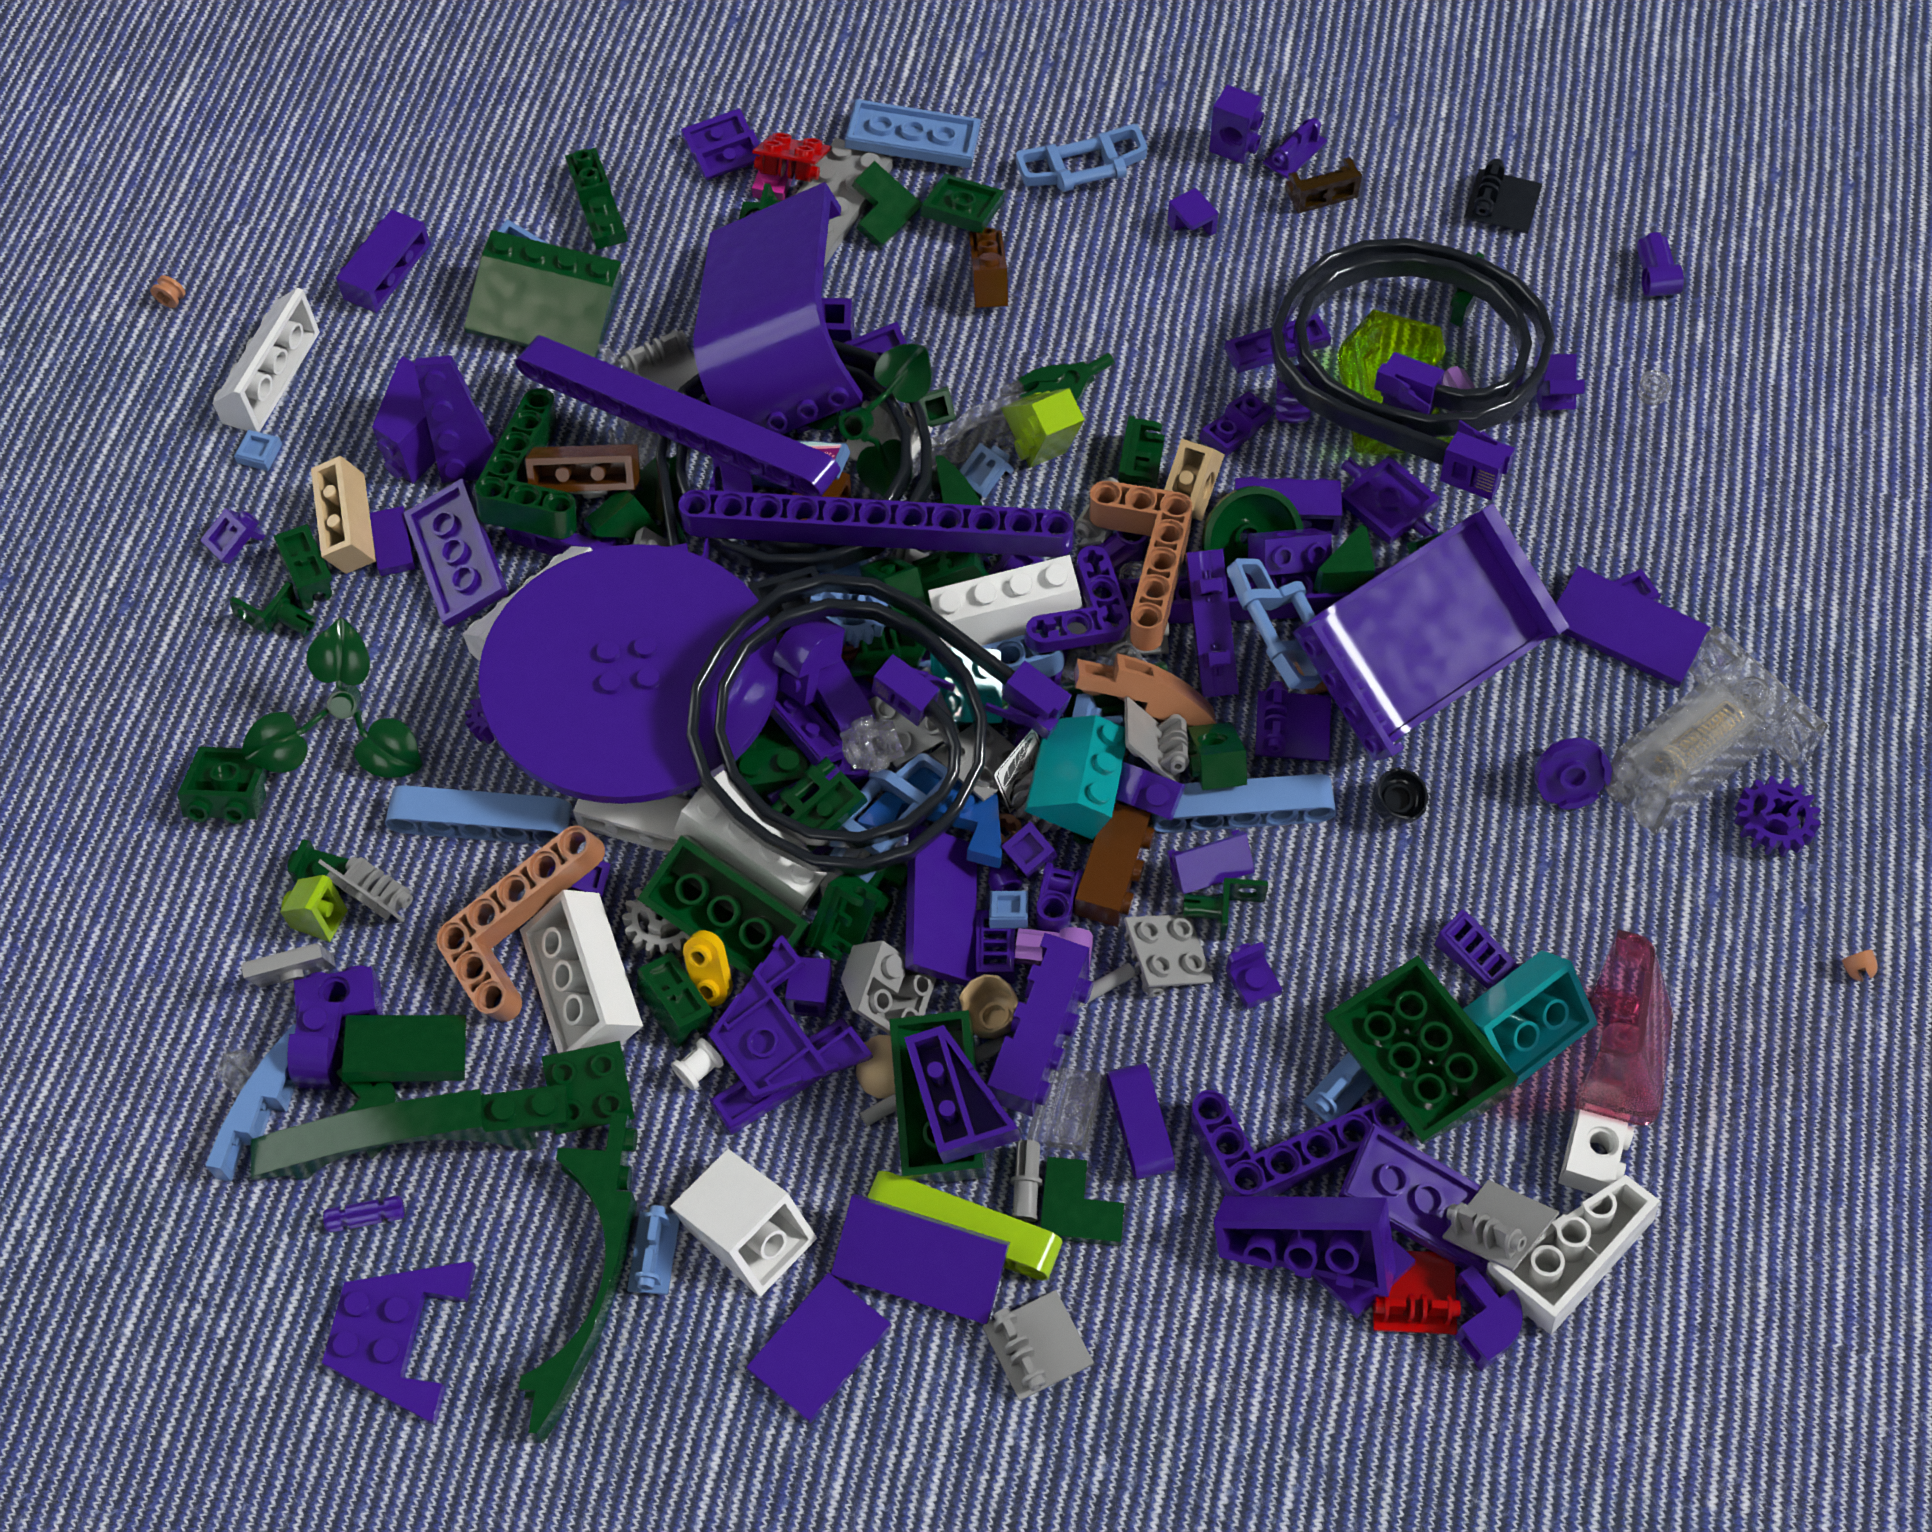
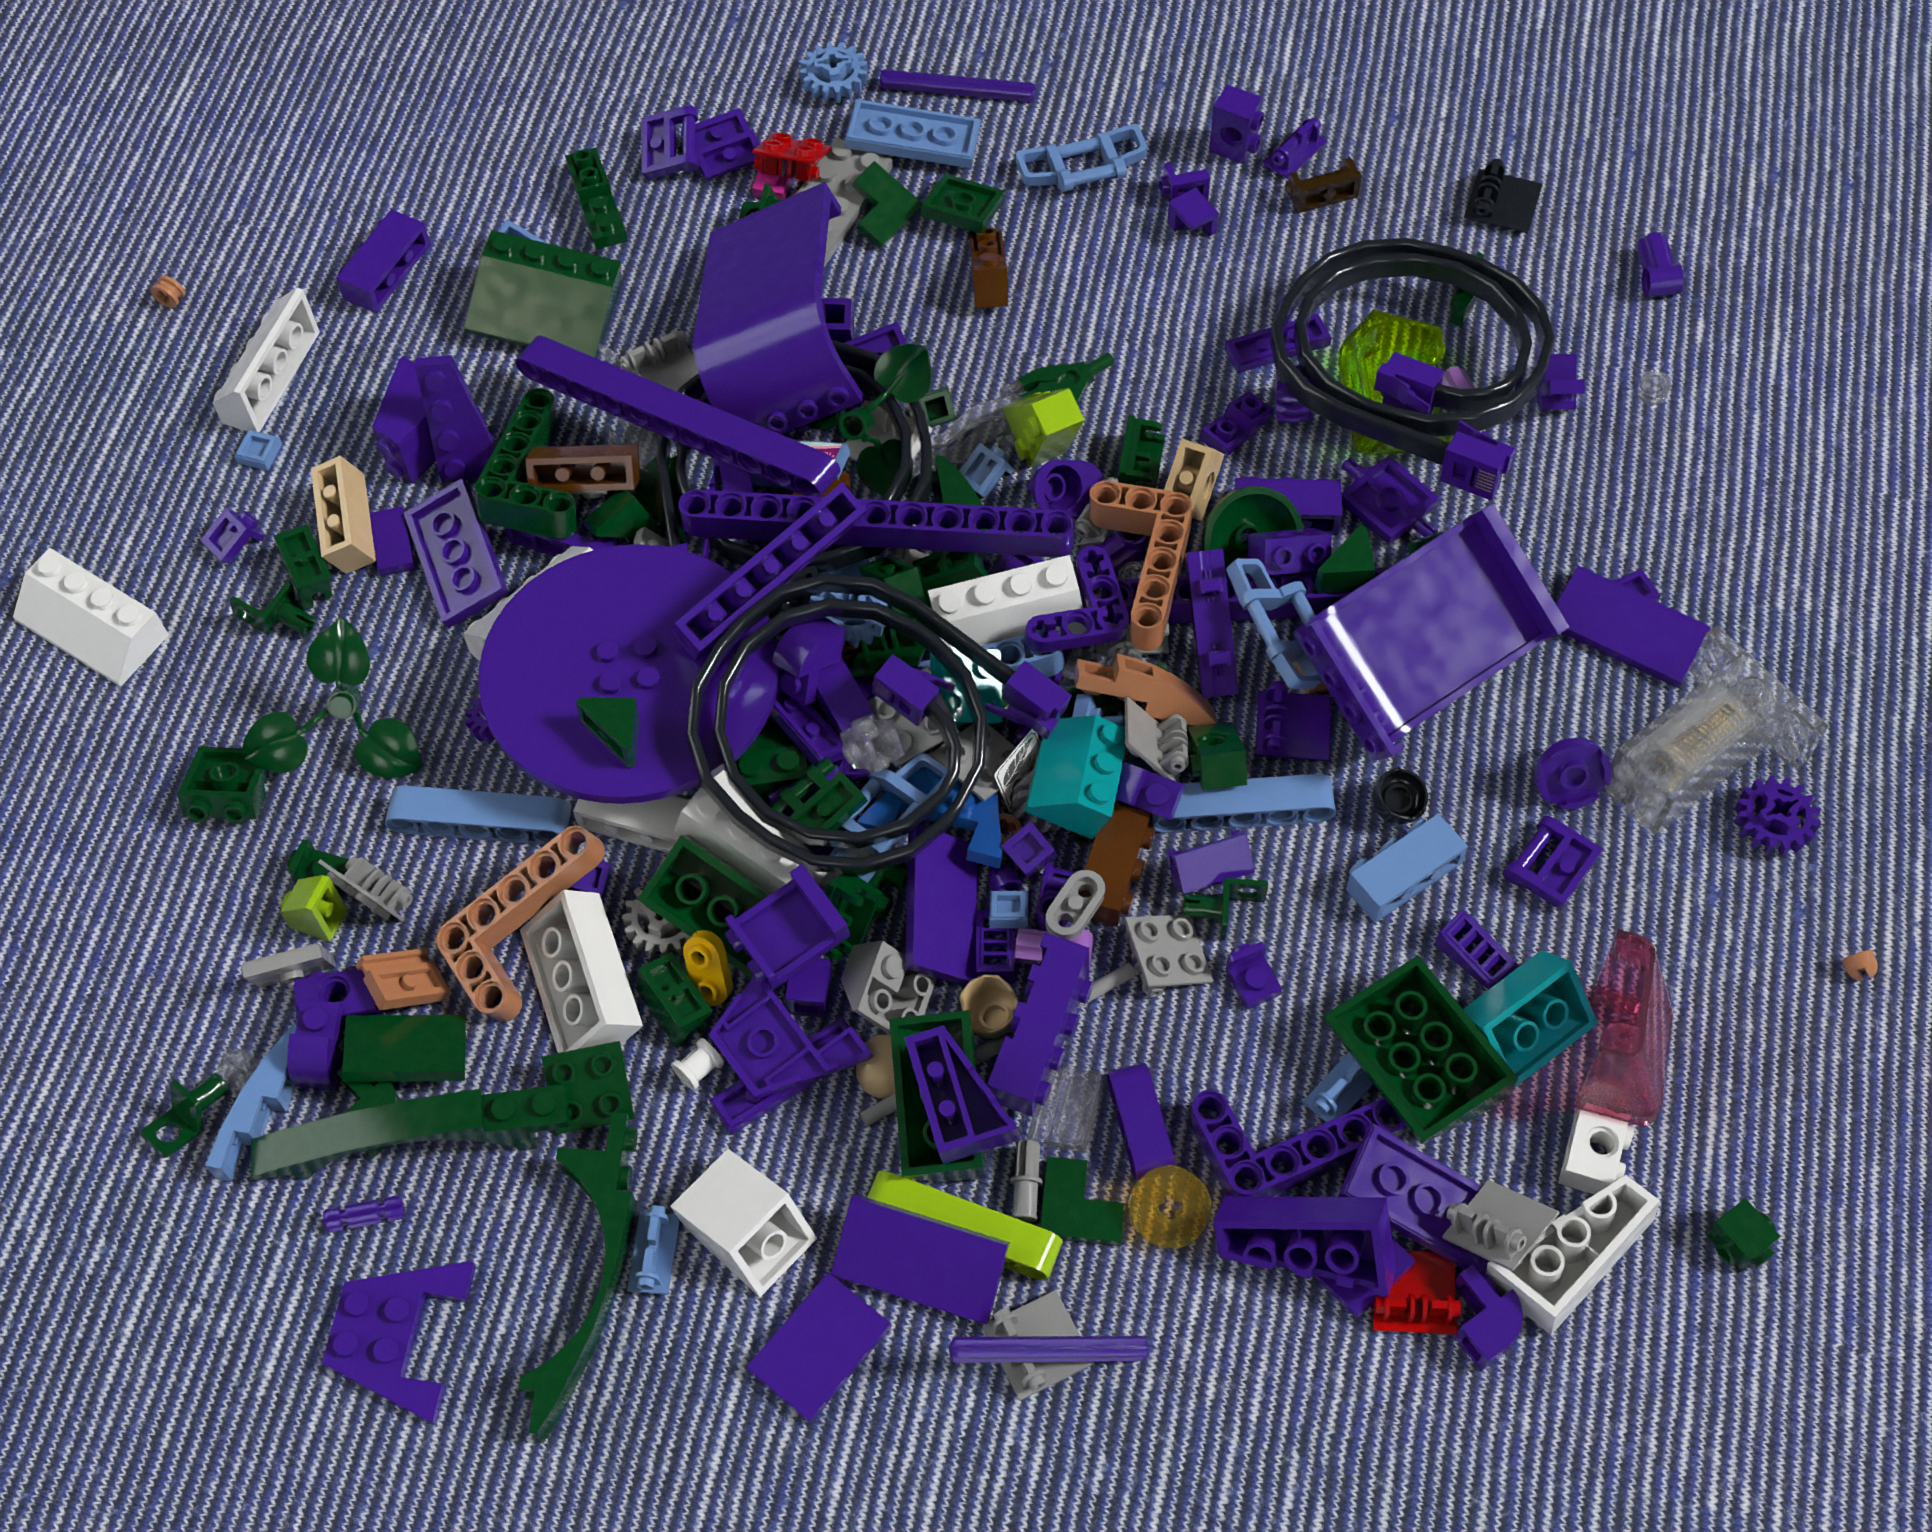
none -> white slope [13,548,169,687]
none -> dark green bracket [141,1073,229,1158]
none -> nougat plate [355,948,451,1010]
none -> dark green slope [576,697,640,768]
none -> dark purple plate [641,106,699,180]
none -> dark purple brick [670,482,867,660]
none -> dark purple panel [724,864,851,990]
none -> medium blue gear [799,42,868,103]
none -> dark purple axle [880,69,1035,102]
none -> dark purple axle [949,1336,1149,1363]
none -> dark purple piece [1026,459,1105,517]
none -> light grey plate [1045,870,1105,941]
none -> clear yellow plate [1128,1165,1212,1249]
none -> dark purple bracket [1159,162,1210,202]
none -> medium blue brick [1346,813,1468,923]
none -> dark purple plate [1503,816,1603,910]
none -> dark green brick [1706,1198,1781,1272]

